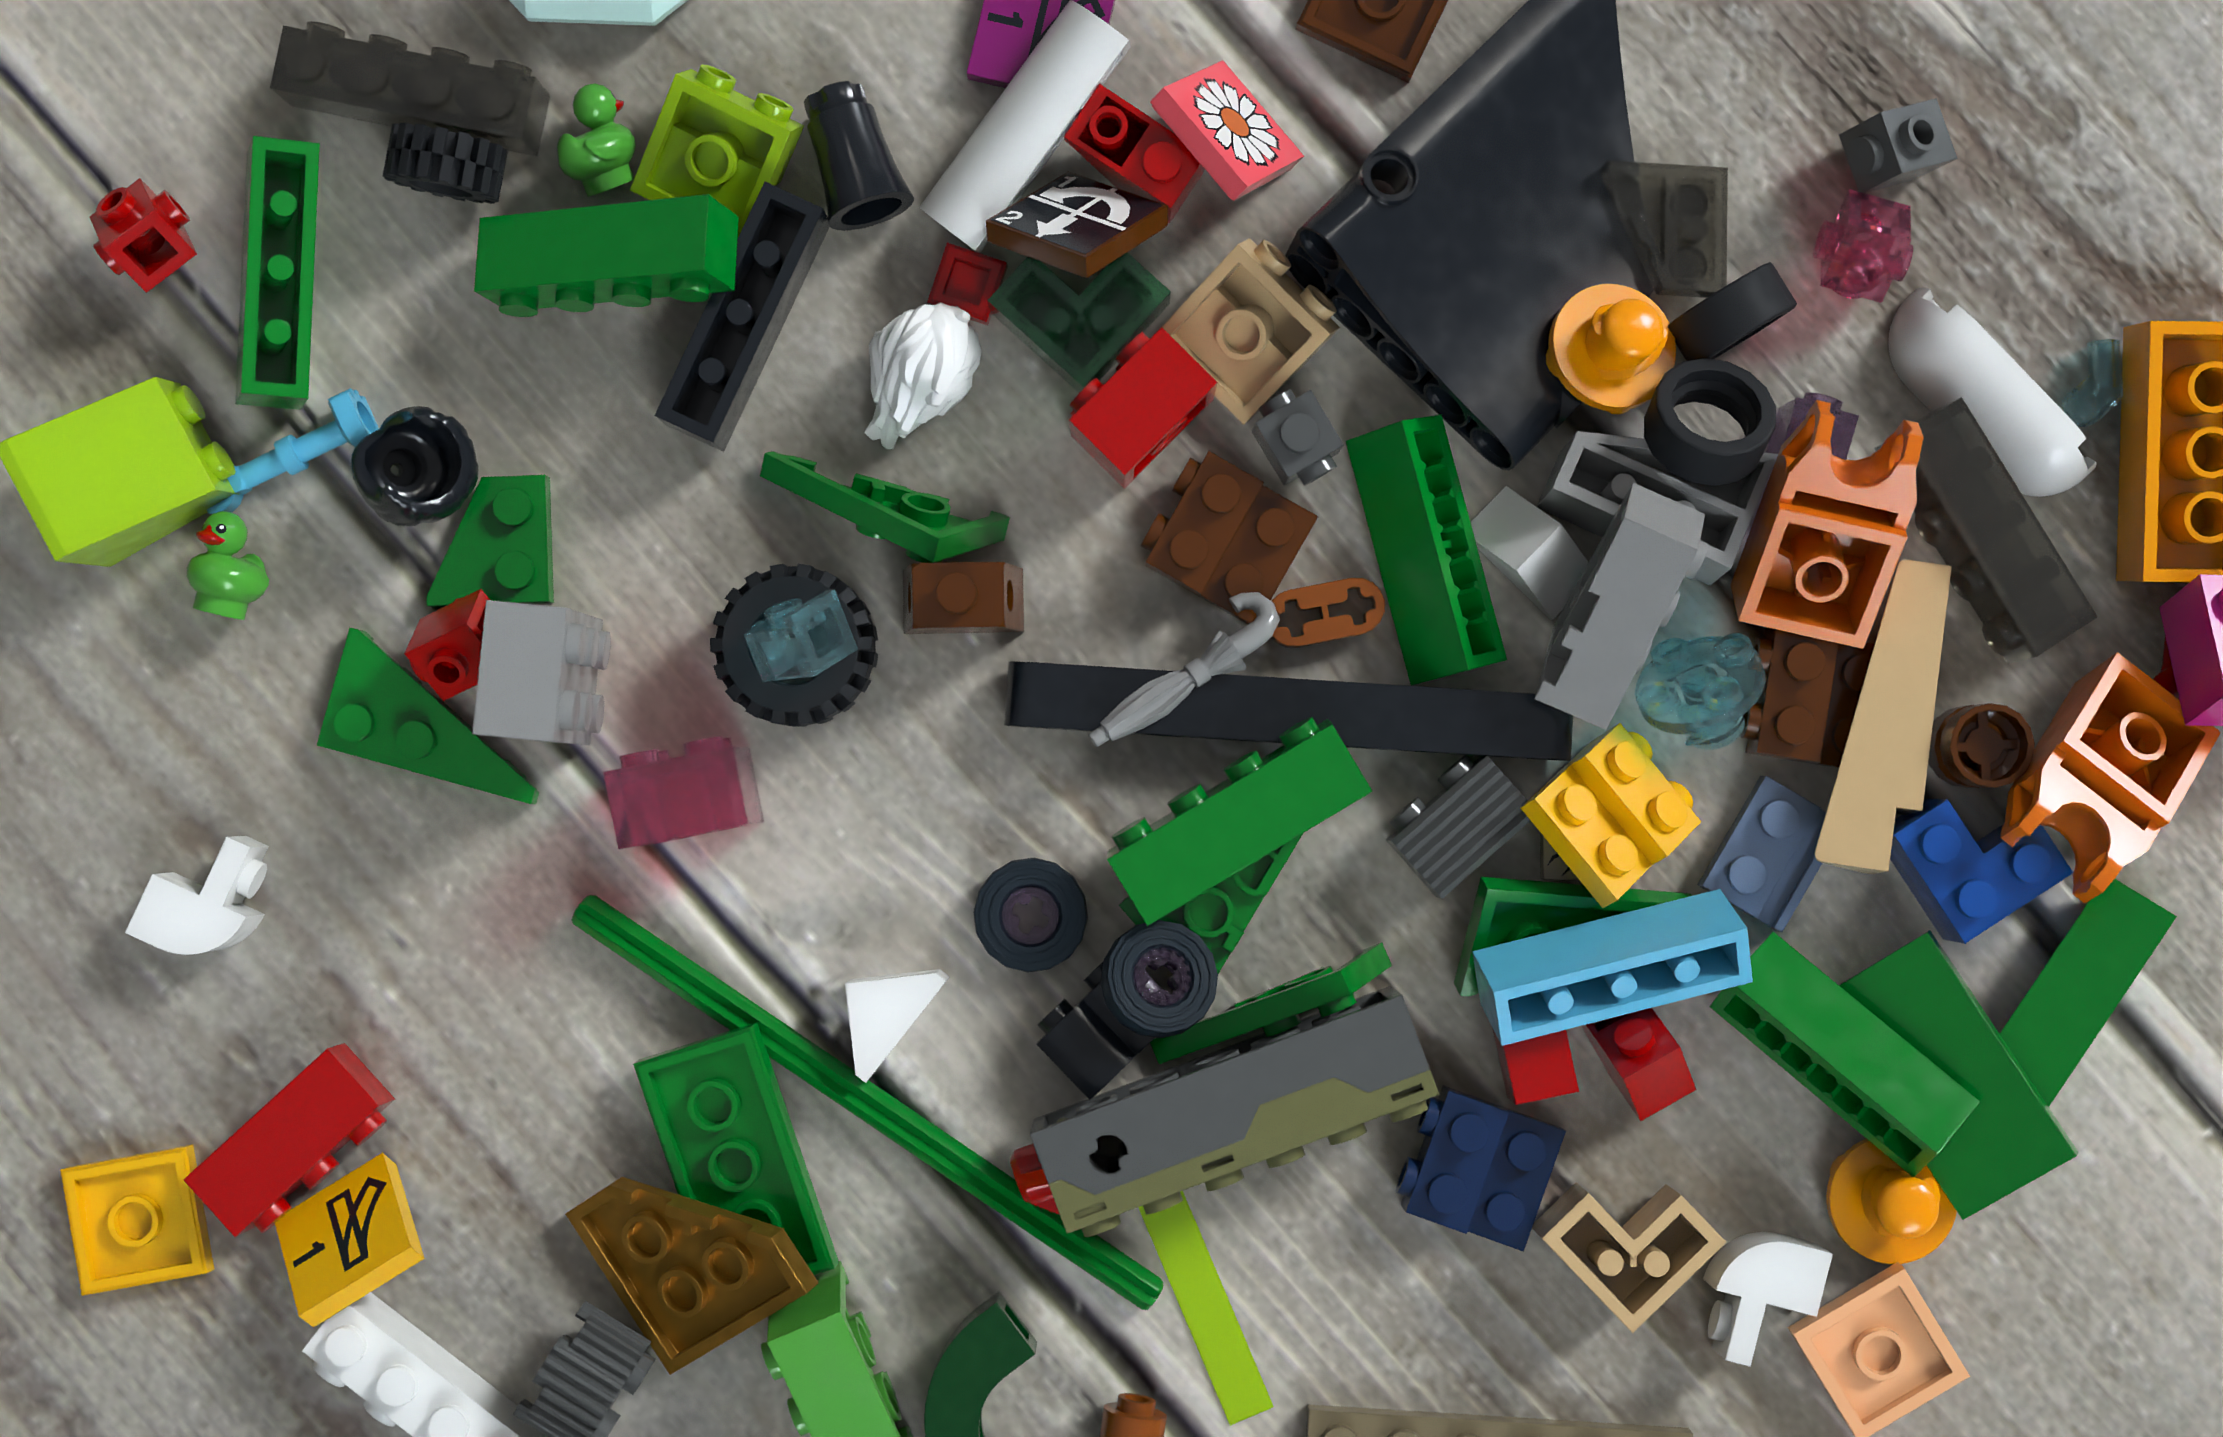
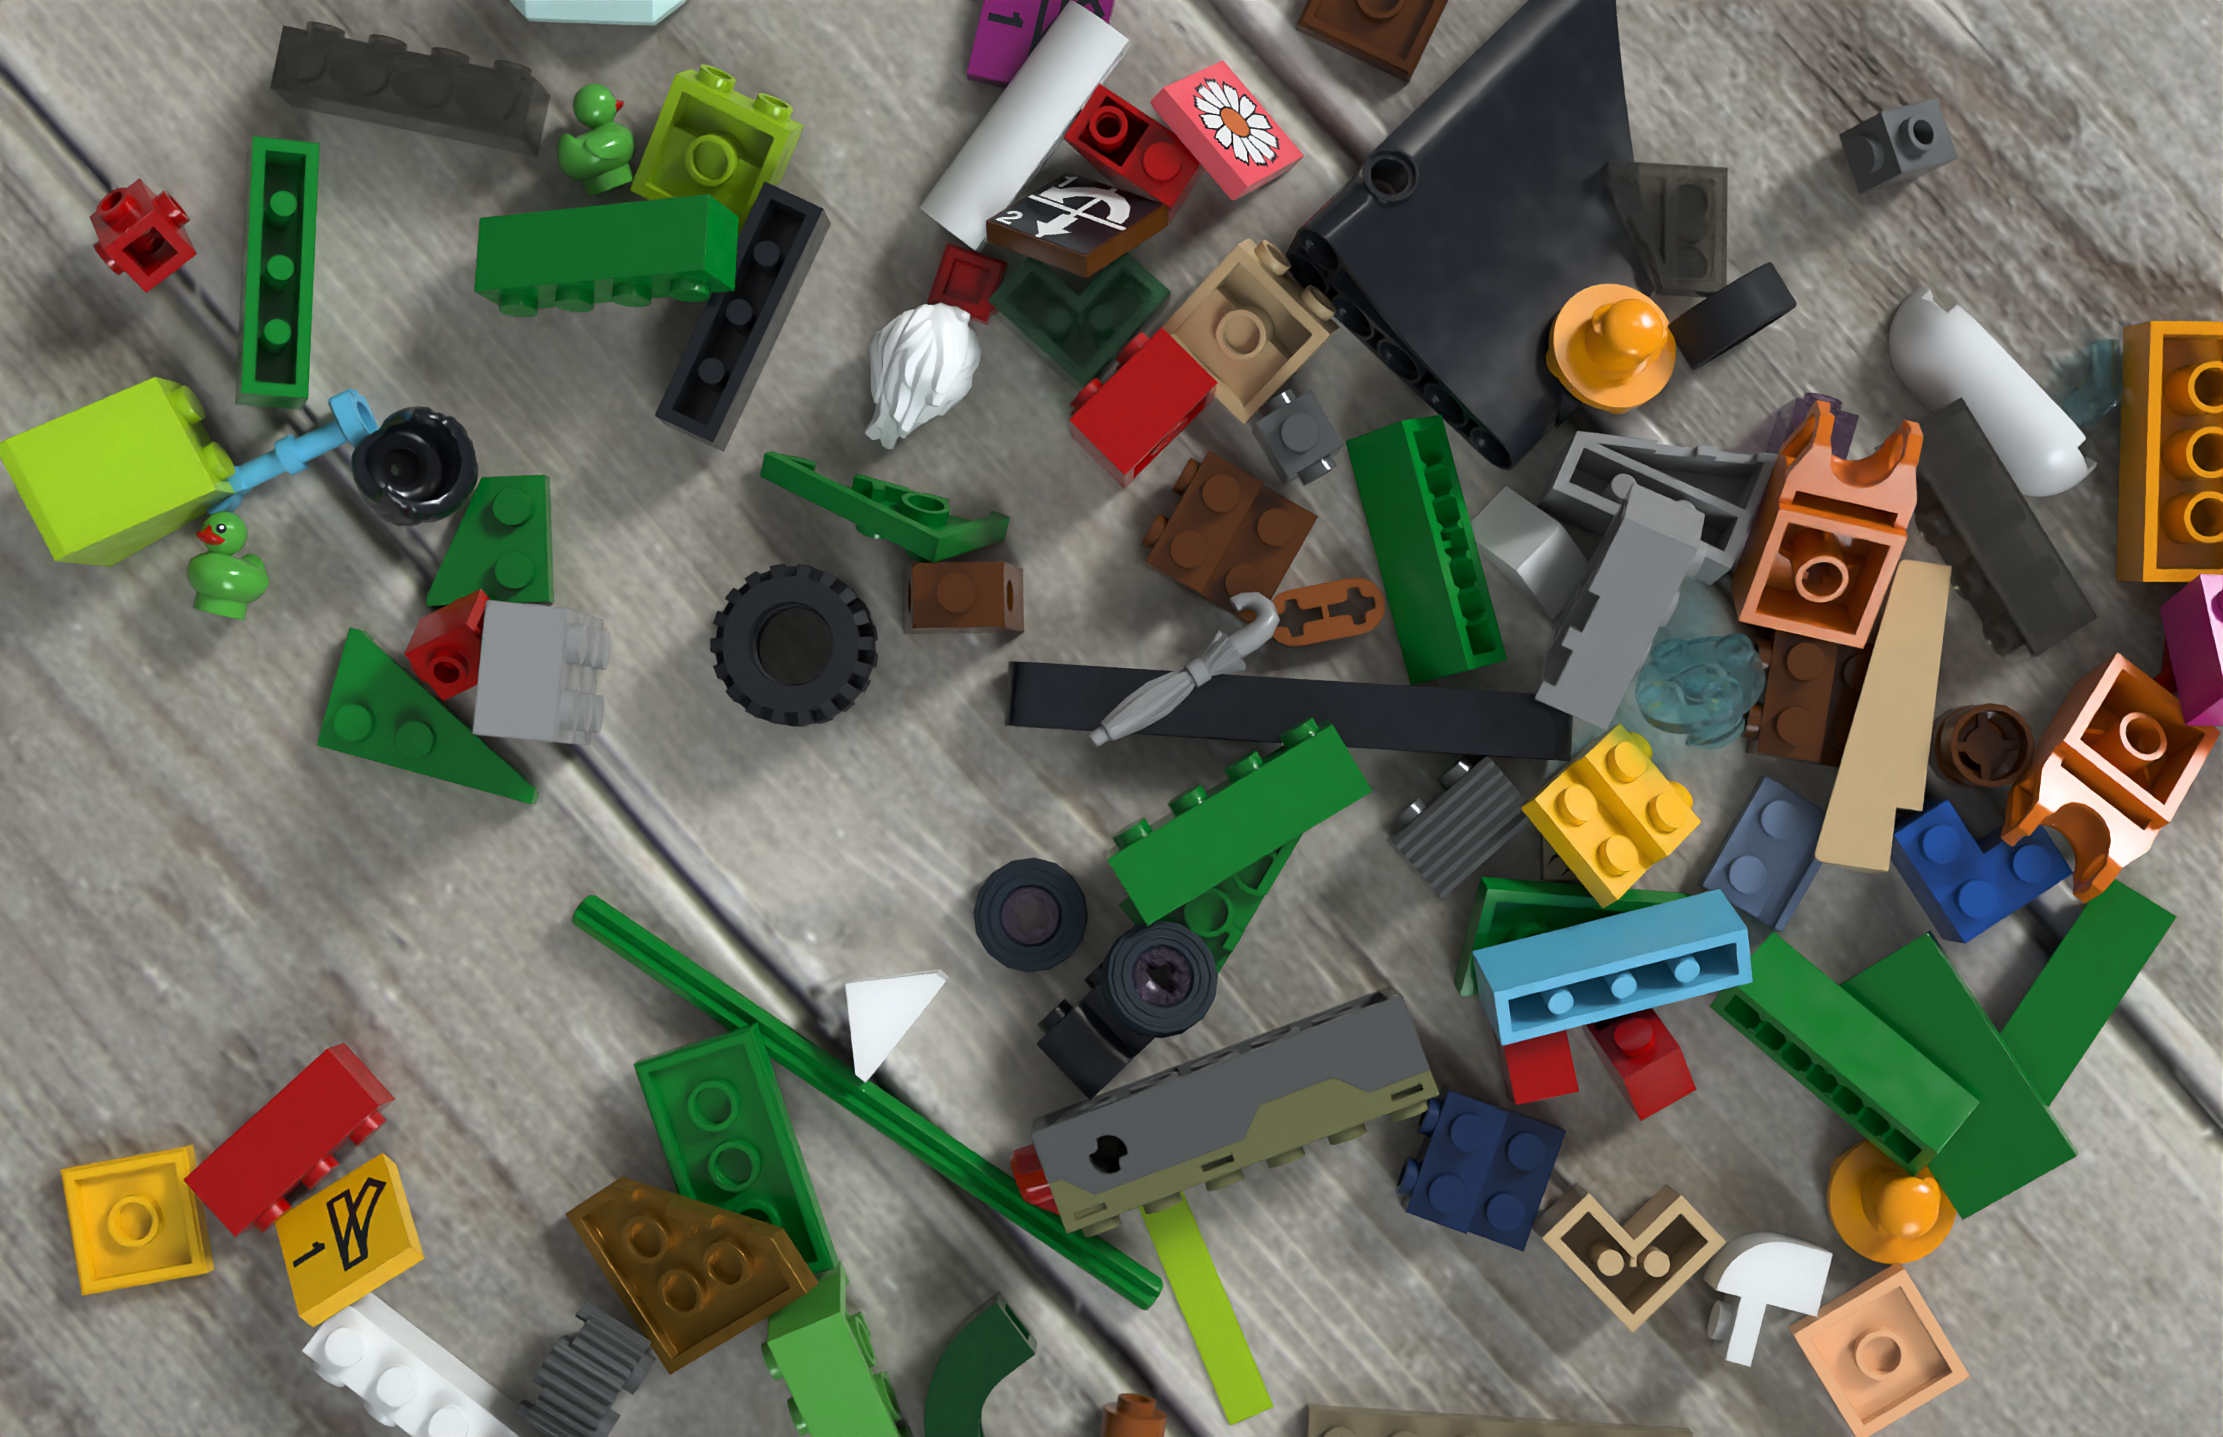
white brick [125,836,269,955] -> none
black tyre [382,123,508,204] -> none
clear pink brick [603,736,764,850] -> none
clear light blue brick [743,589,858,682] -> none
black plant [804,81,914,231] -> none
green wing [1150,942,1392,1064] -> none
black tyre [1644,358,1776,486] -> none
clear pink brick [1813,189,1913,303] -> none

